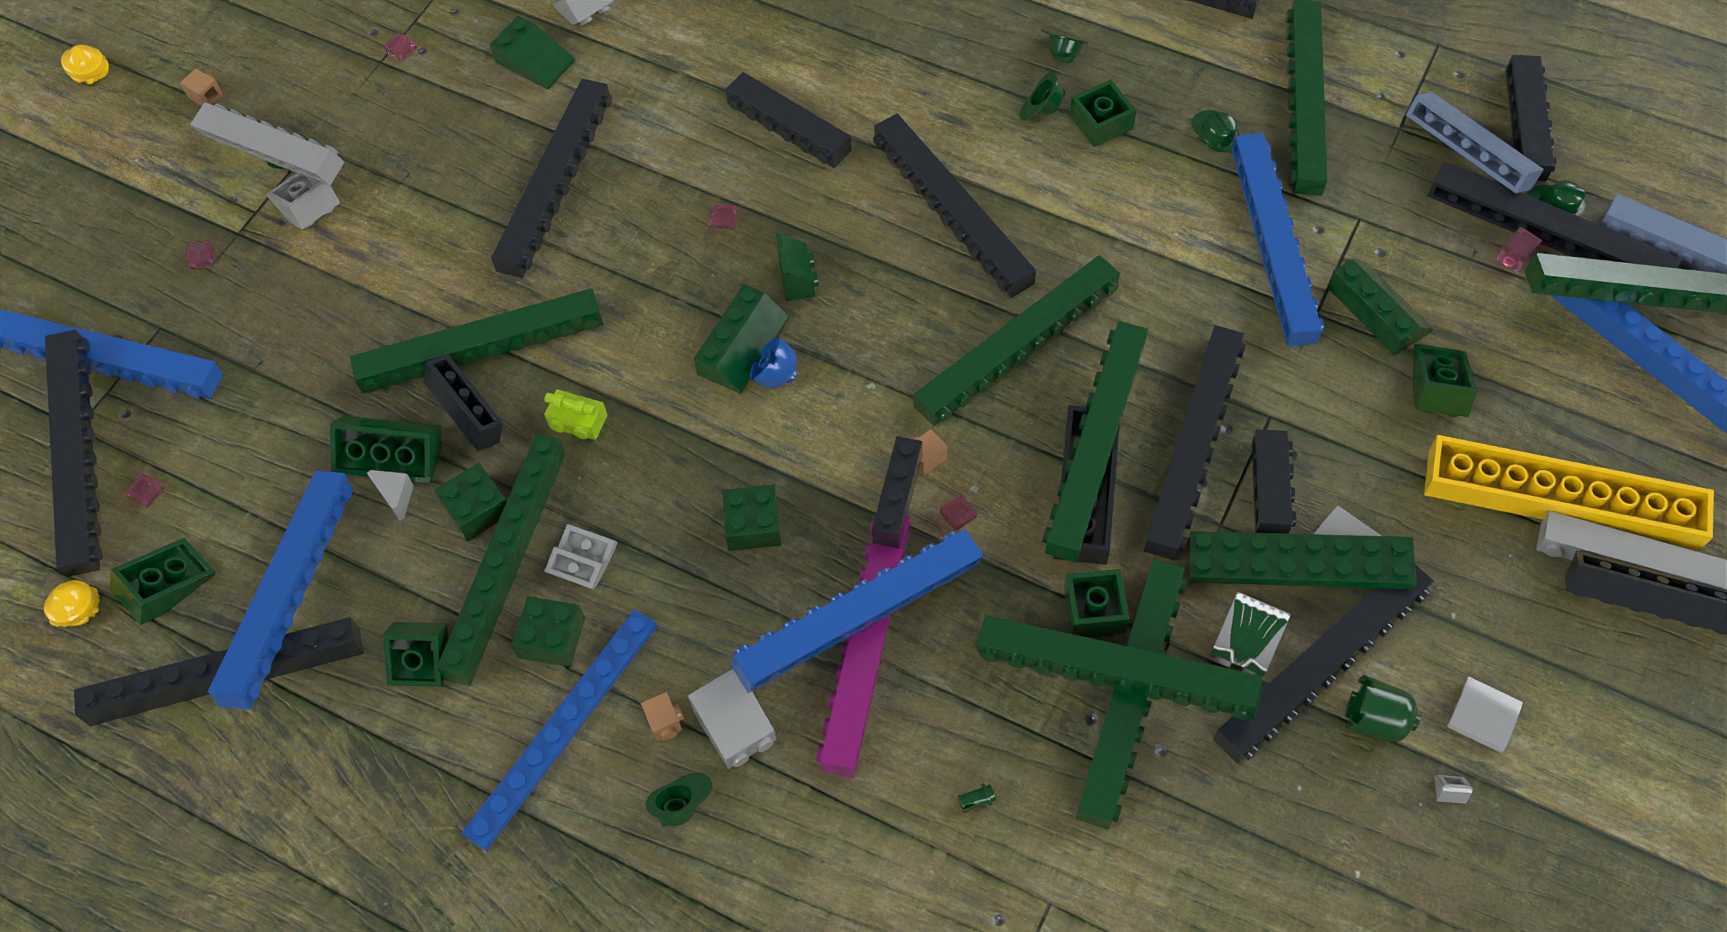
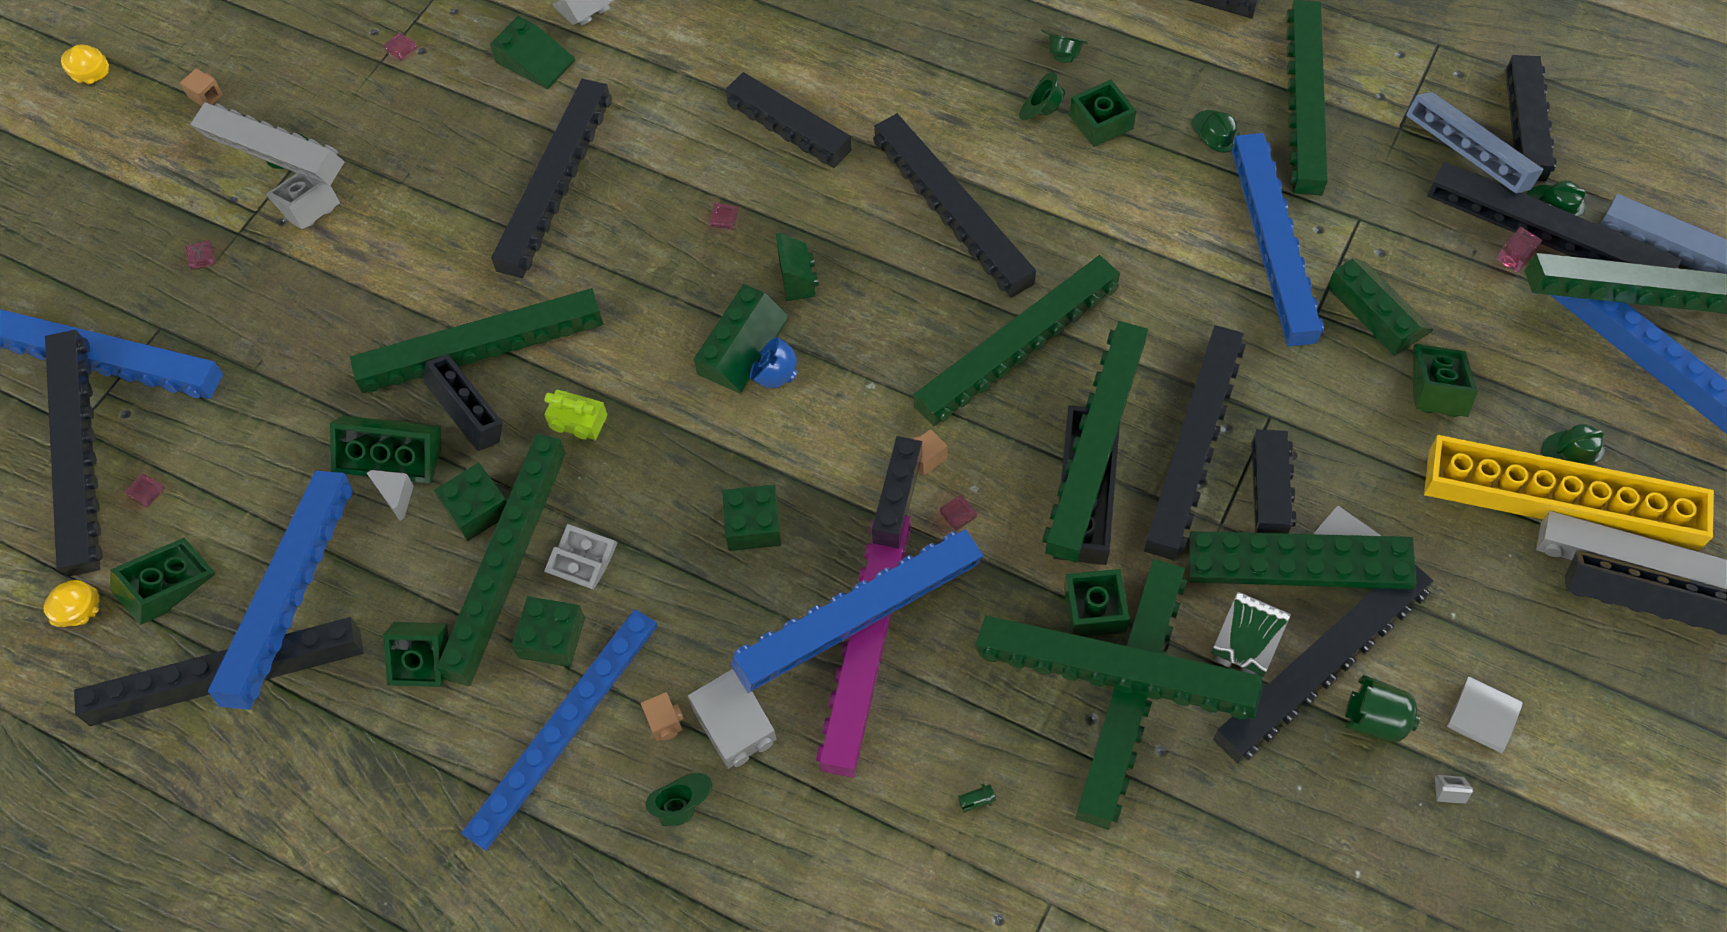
none -> dark green piece [1541,424,1605,465]

